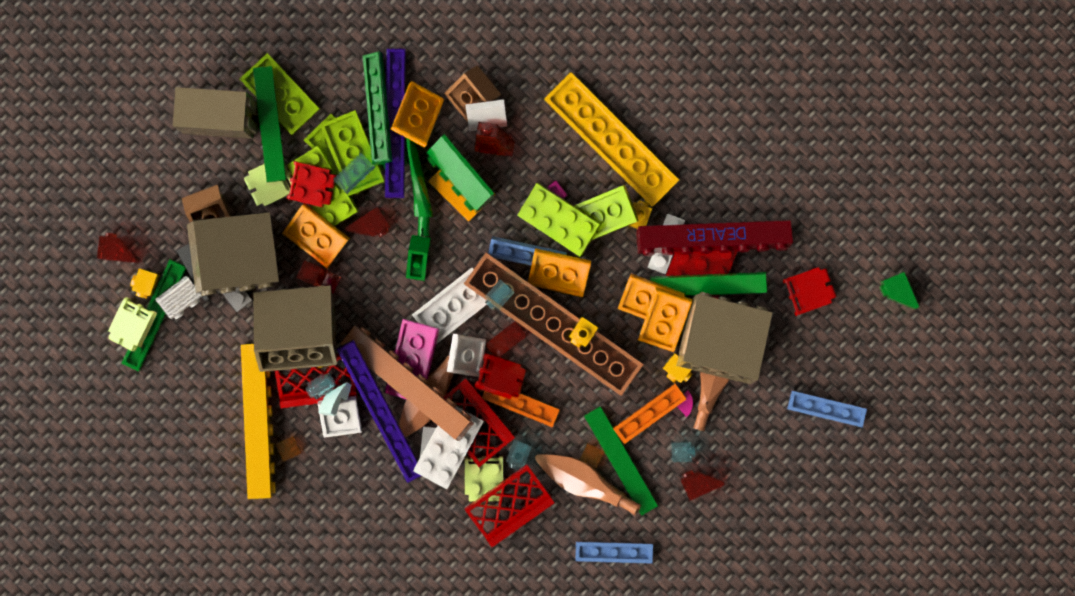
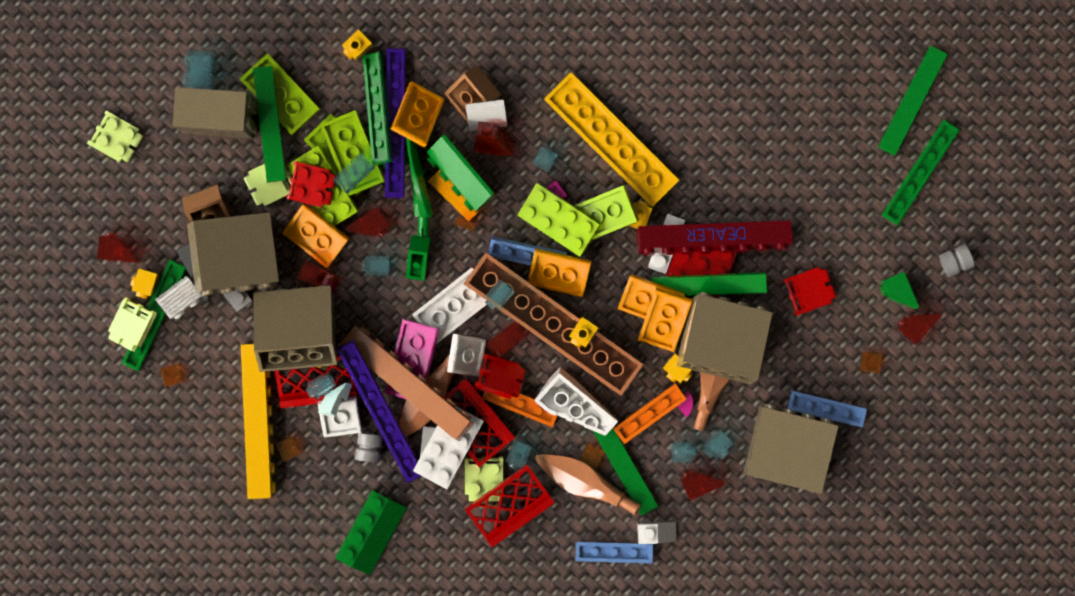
none -> yellowish green plate [87,110,143,163]
none -> clear orange tile [160,364,184,387]
none -> clear light blue brick [182,50,214,90]
none -> green slope [335,489,407,575]
none -> yellow brick [342,29,373,61]
none -> light grey wheel [355,433,383,463]
none -> clear light blue brick [362,256,390,276]
none -> clear orange tile [455,218,475,232]
none -> clear light blue brick [532,146,558,173]
none -> white wedge [534,367,618,436]
none -> white slope [637,522,676,544]
none -> clear light blue brick [702,429,733,460]
none -> dark tan brick [743,404,838,494]
none -> clear orange tile [860,352,882,373]
none -> green tile [877,46,948,156]
none -> green tile [881,119,960,226]
none -> clear red slope [896,313,941,345]
none -> light grey wheel [939,244,974,277]

